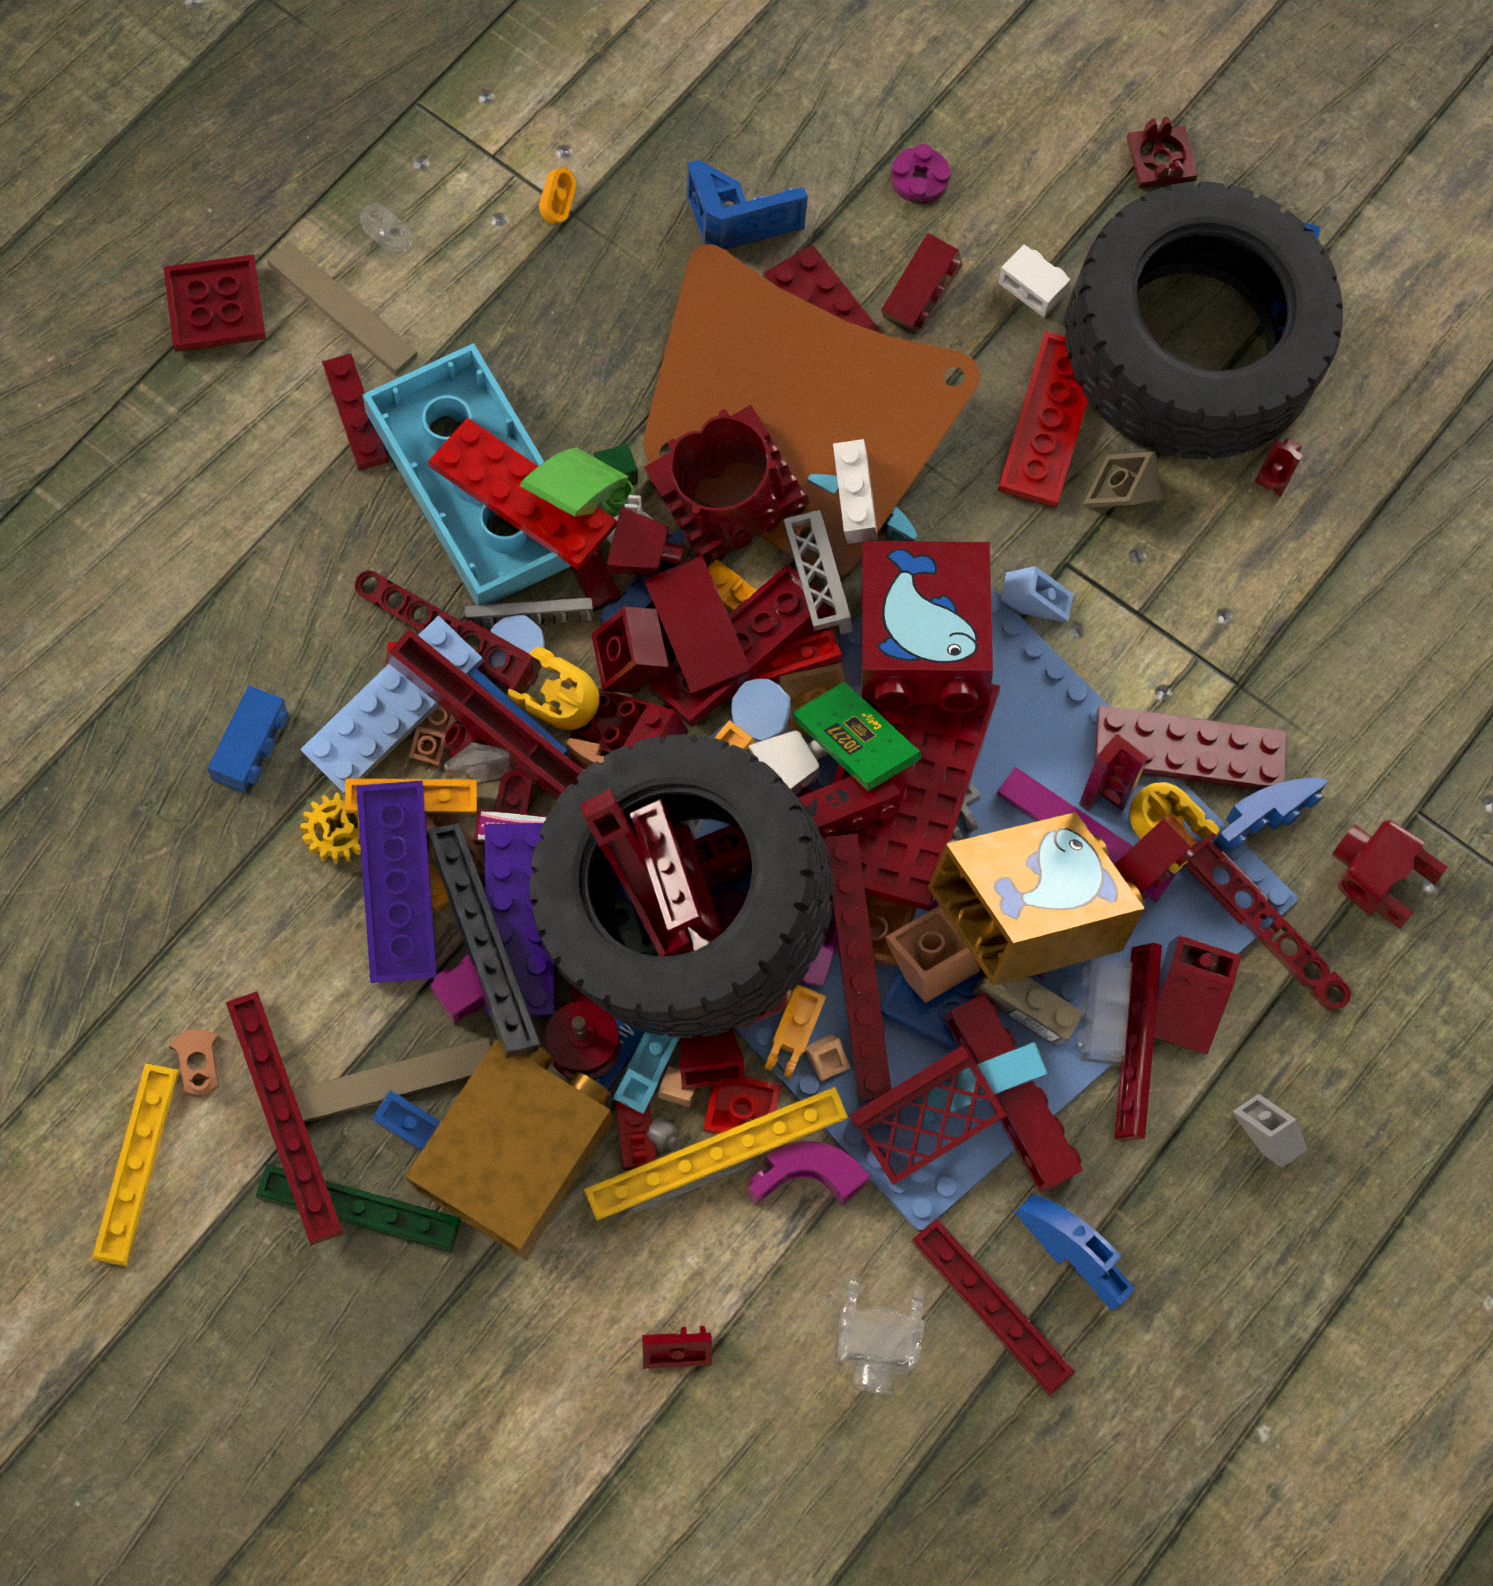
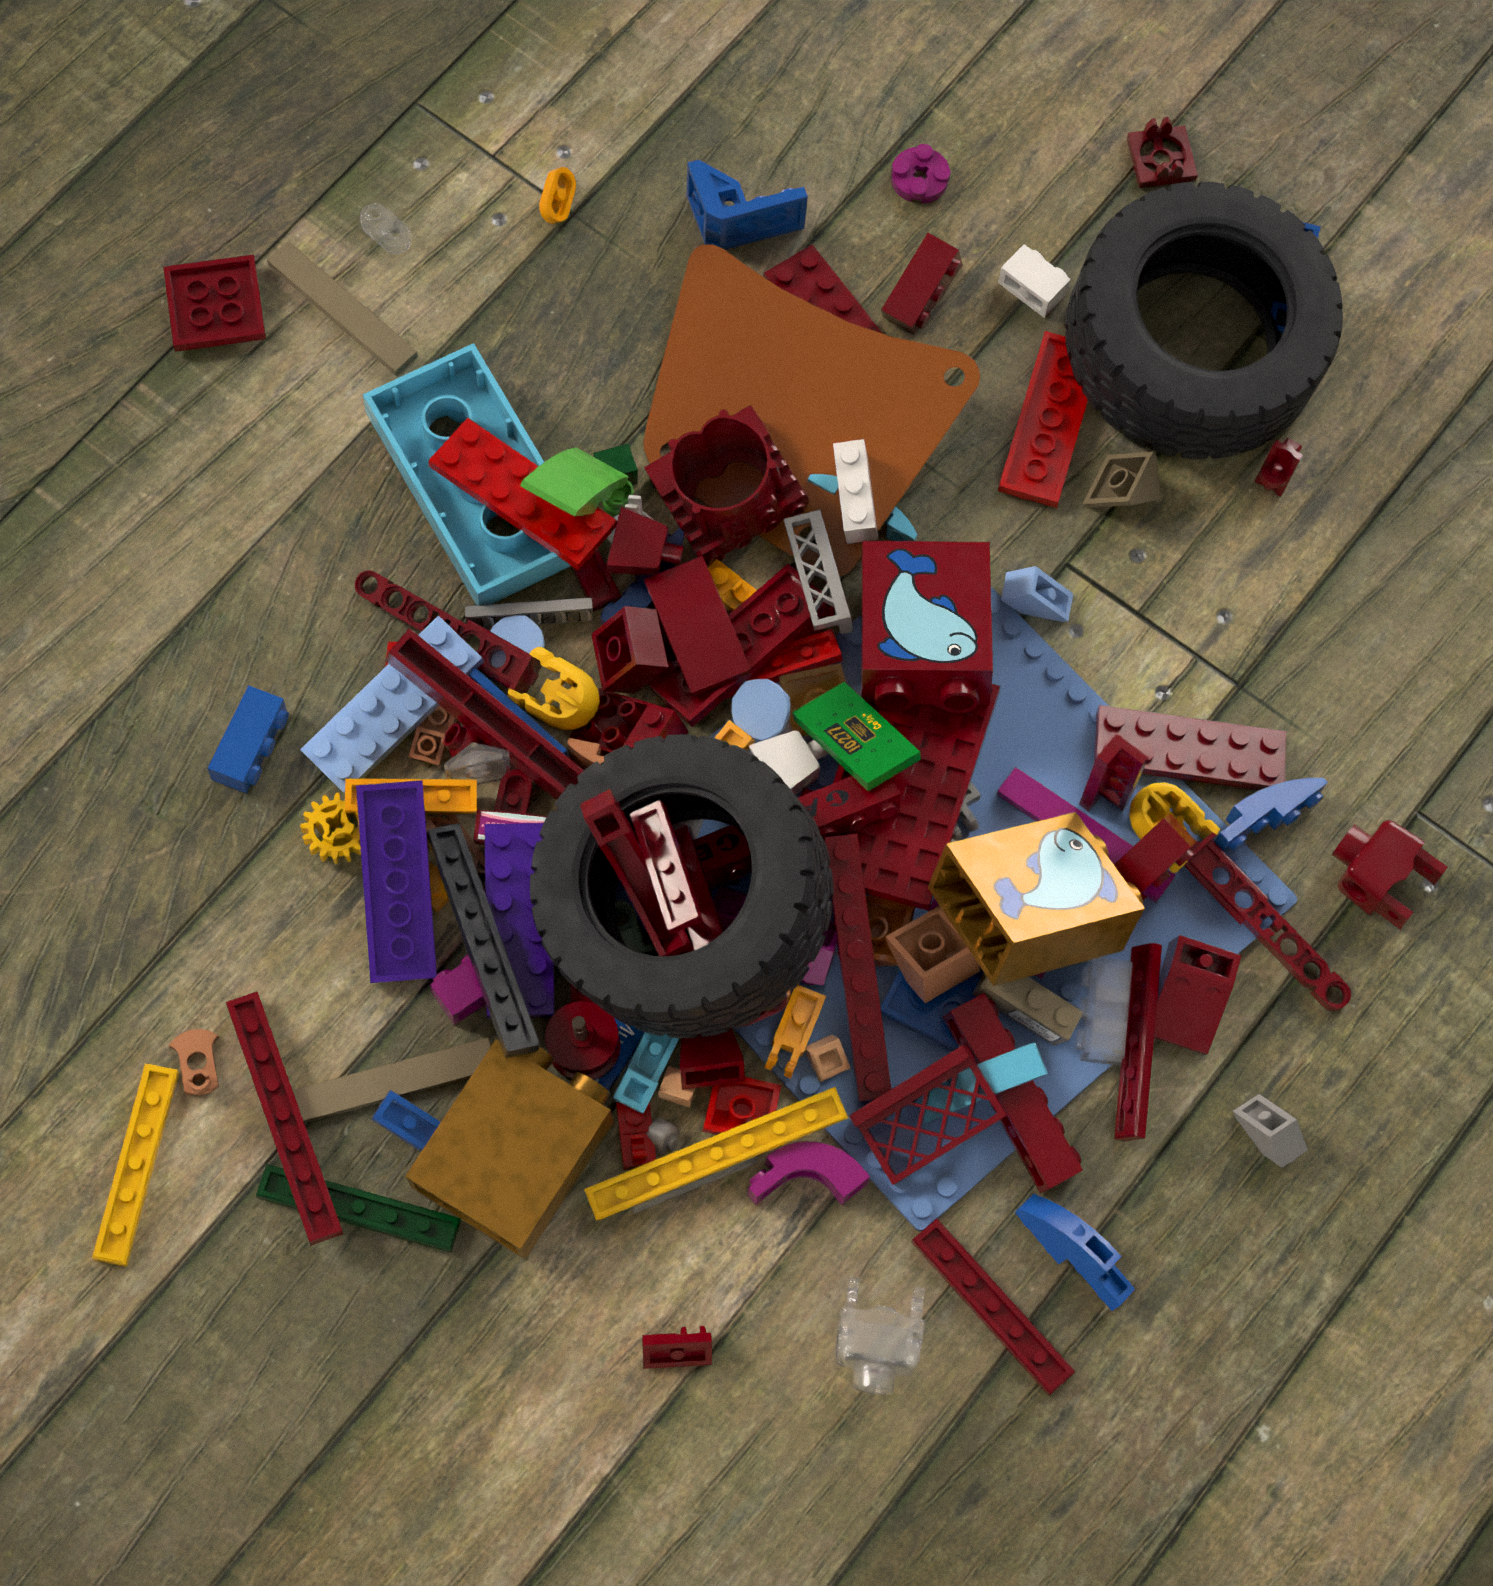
dark red plate [322,353,388,471] -> none

